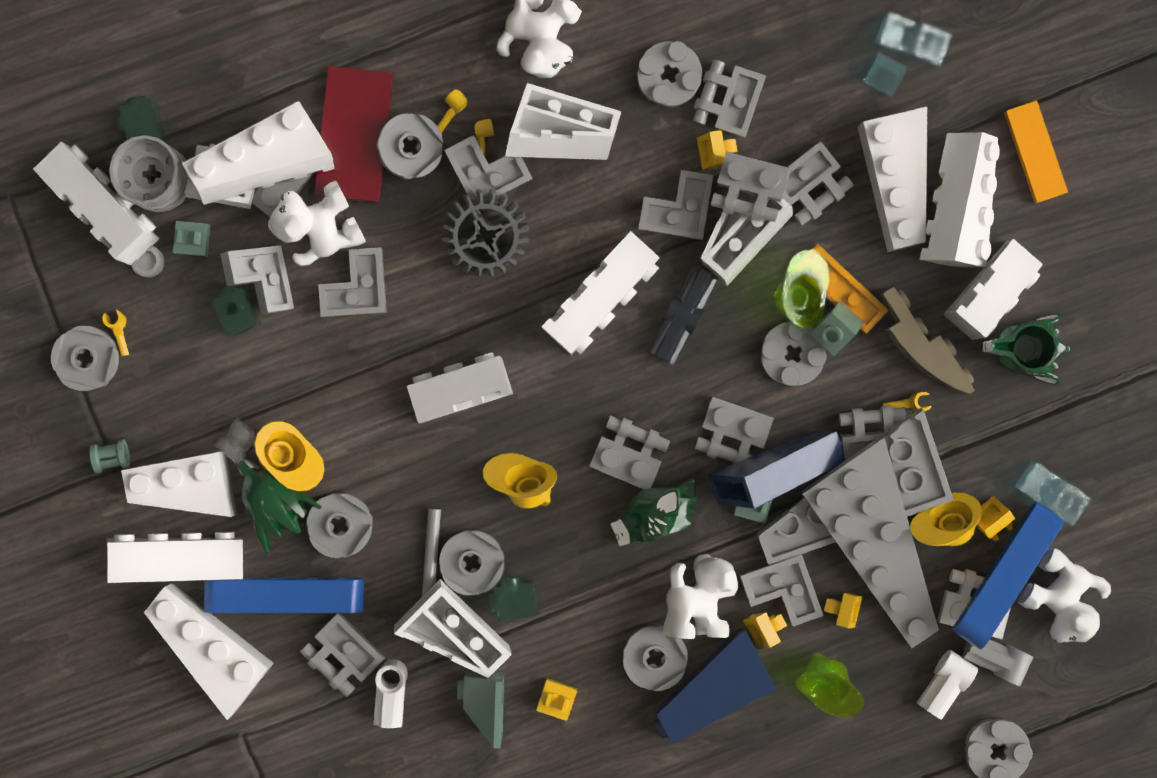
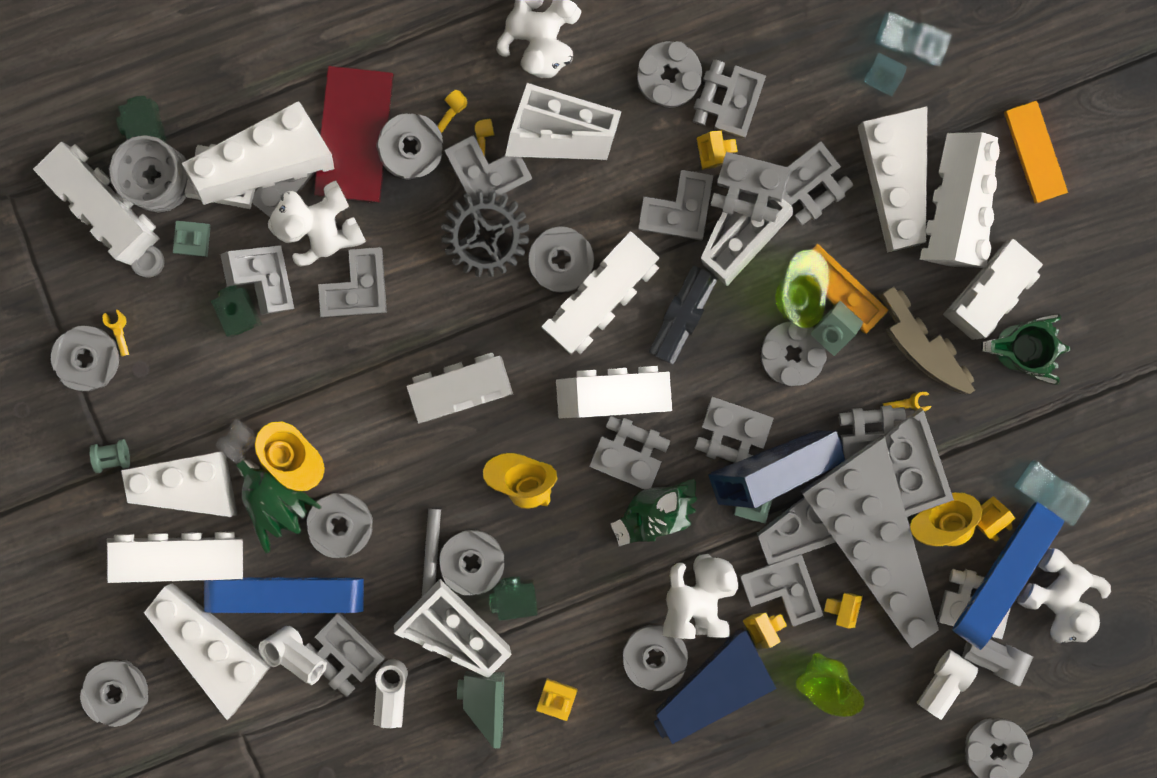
none -> light grey plate [80,660,148,727]
none -> white piece [259,626,327,685]
none -> light grey plate [529,227,594,293]
none -> white wedge [556,366,672,418]

